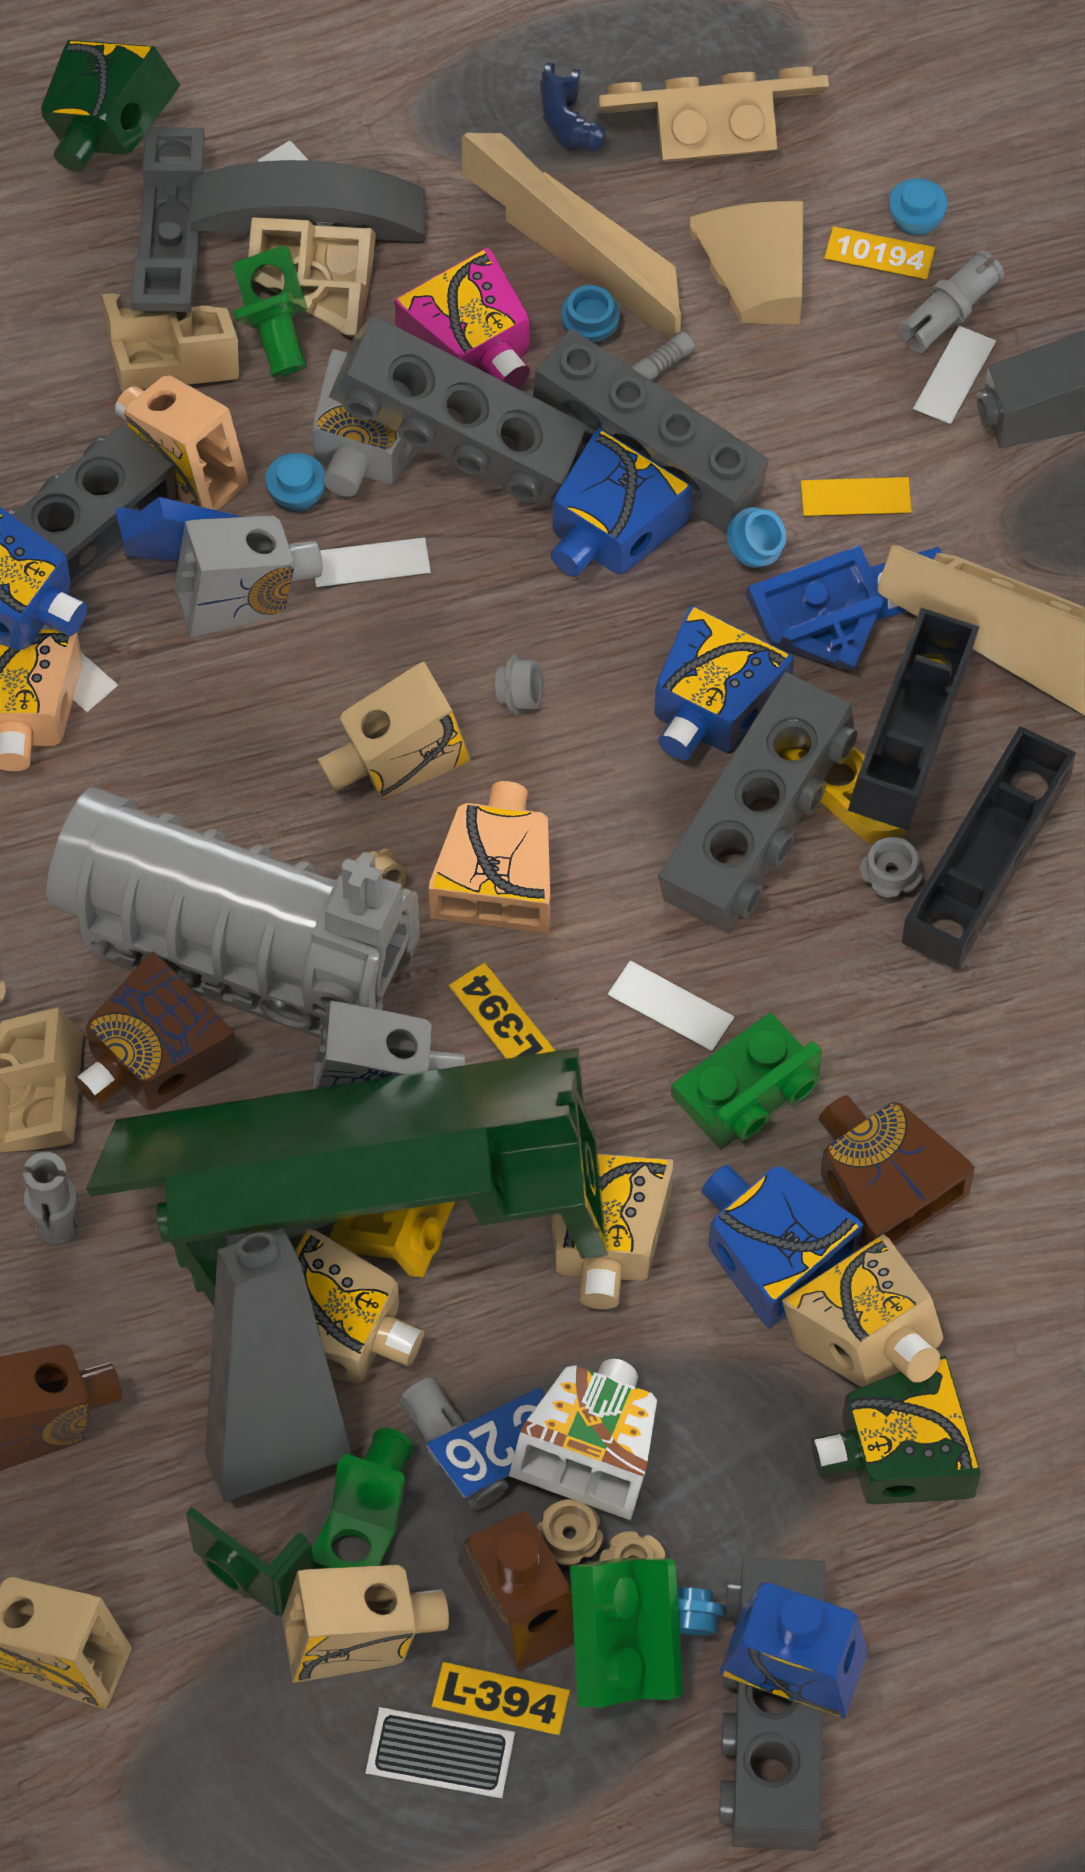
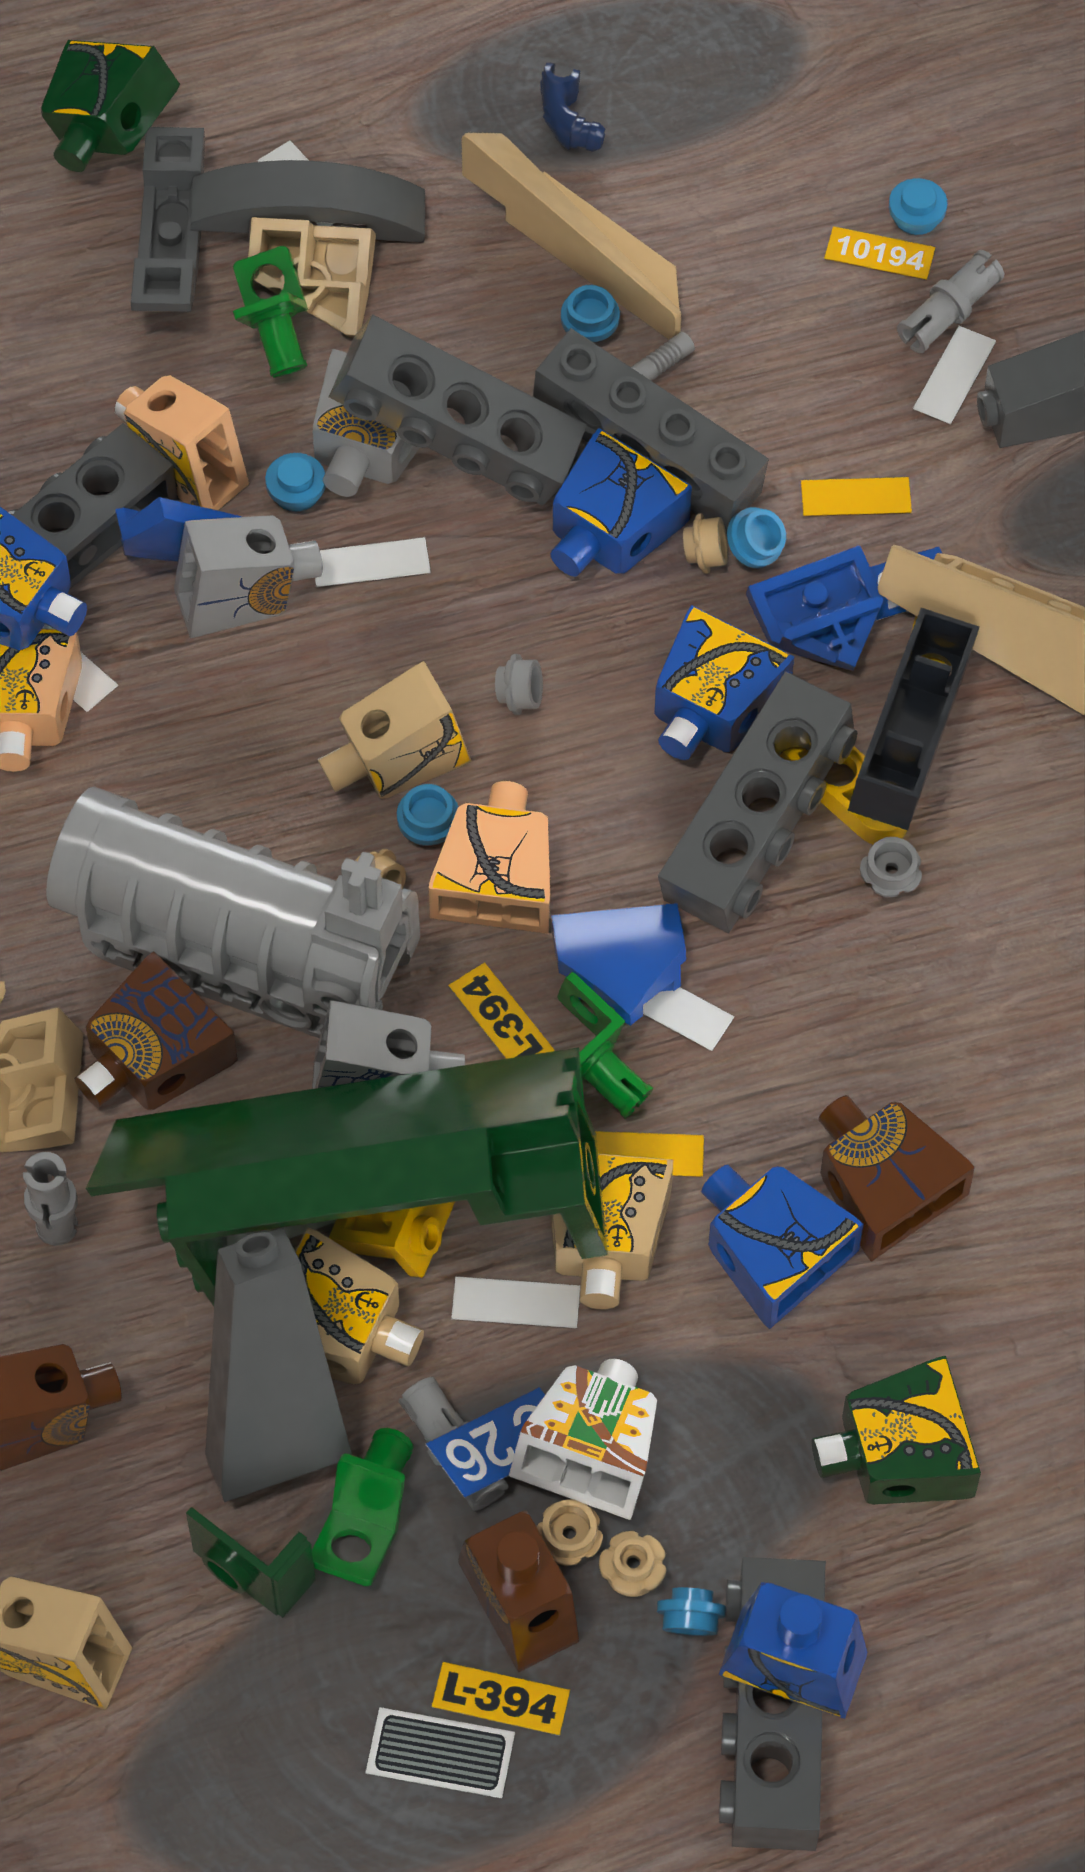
tan slope [102,293,239,391] -> none
tan torso [282,1565,449,1683] -> none
torso [394,247,530,388] -> none
green bracket [570,1558,683,1708] -> none
tan bracket [595,67,829,163] -> none
green bracket [671,1012,822,1150] -> none
tan slope [690,201,803,325] -> none
tan torso [782,1234,944,1387] -> none
black piece [901,726,1076,970] -> none
none -> dark azure plate [397,784,458,846]
none -> white sticker [451,1276,580,1328]
none -> blue slope [551,903,686,1026]
none -> green bracket [557,972,653,1119]
none -> yellow sticker [595,1131,704,1177]
none -> tan plate [683,513,728,574]

